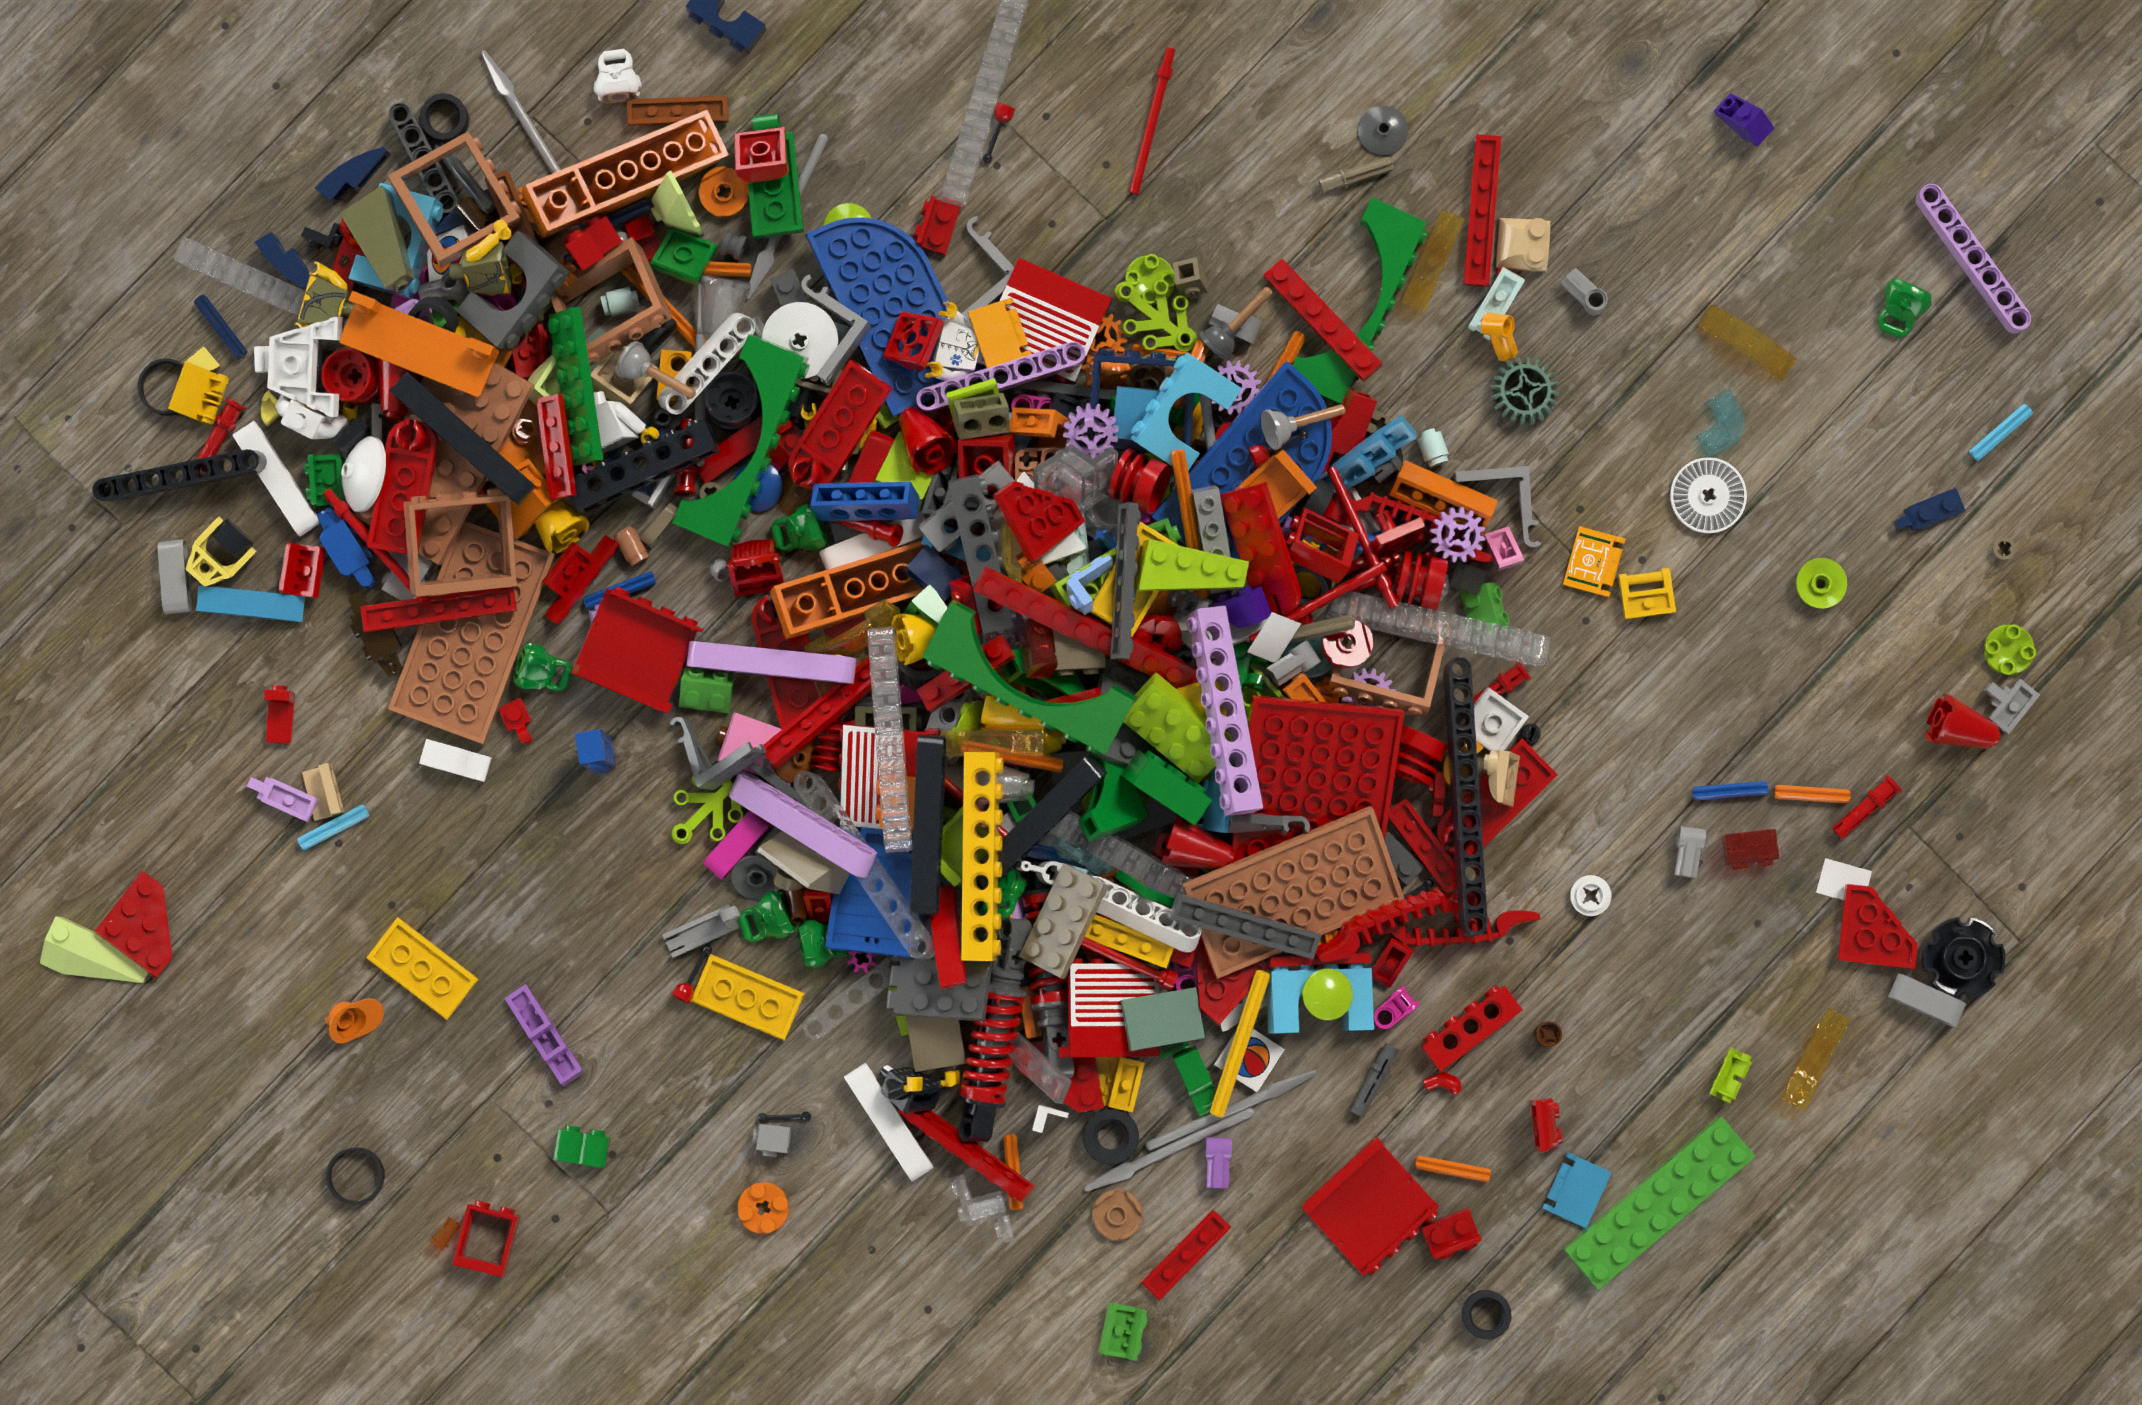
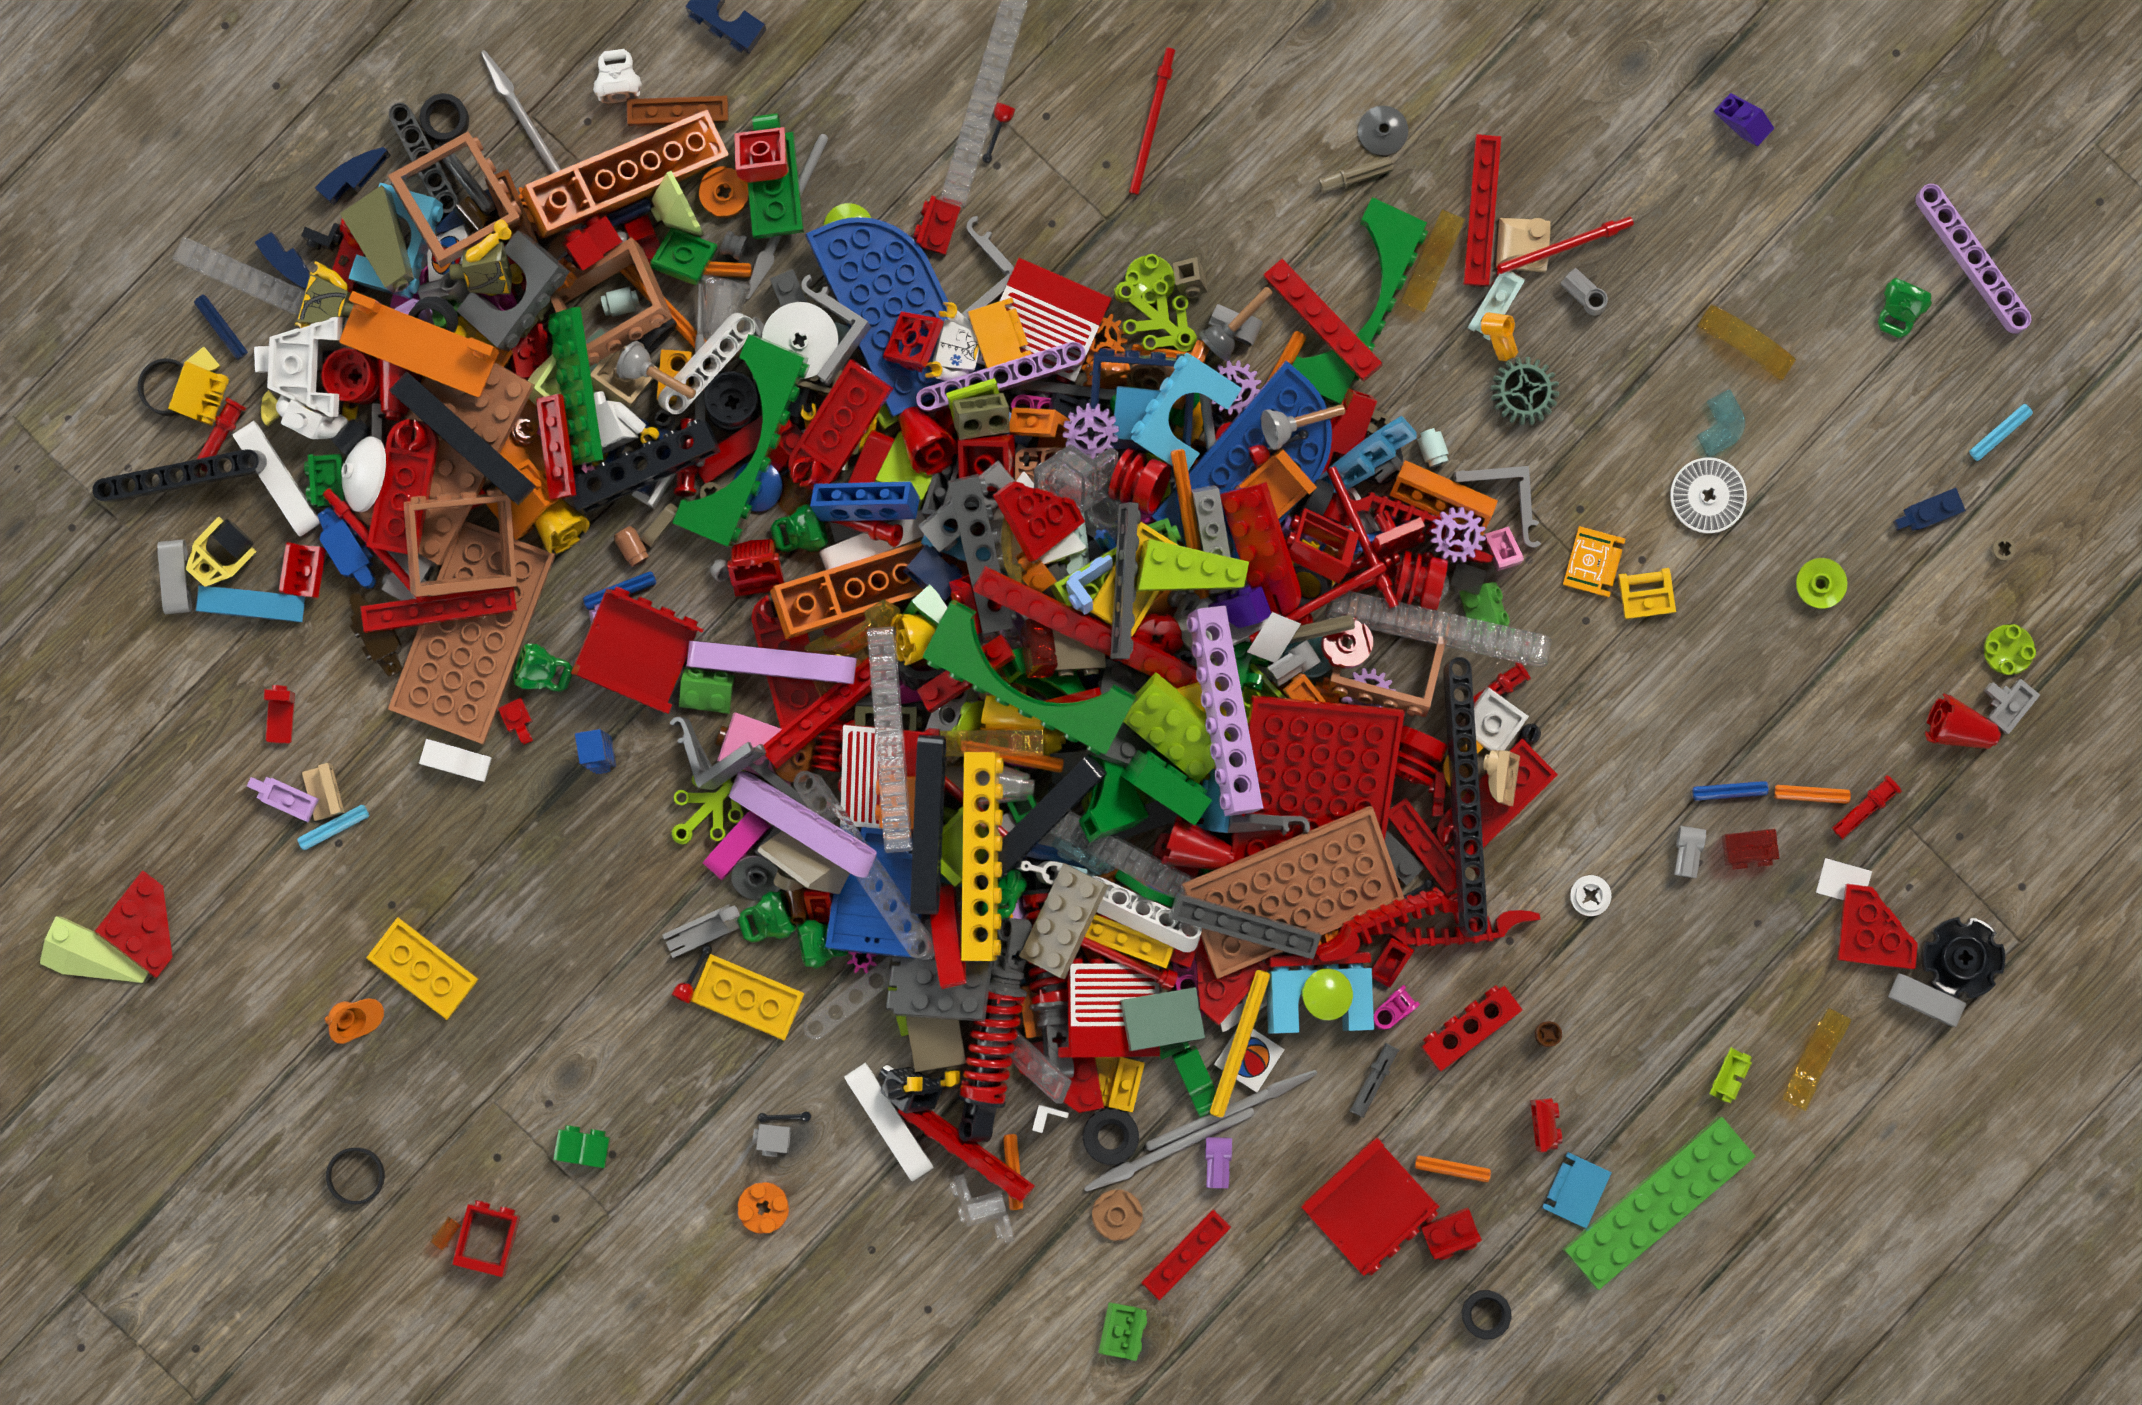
medium lavender slope [504,984,585,1087] -> none
red bracket [542,535,618,625] -> none
red arm [1423,1072,1462,1095] -> none
none -> red bar [1497,216,1634,274]

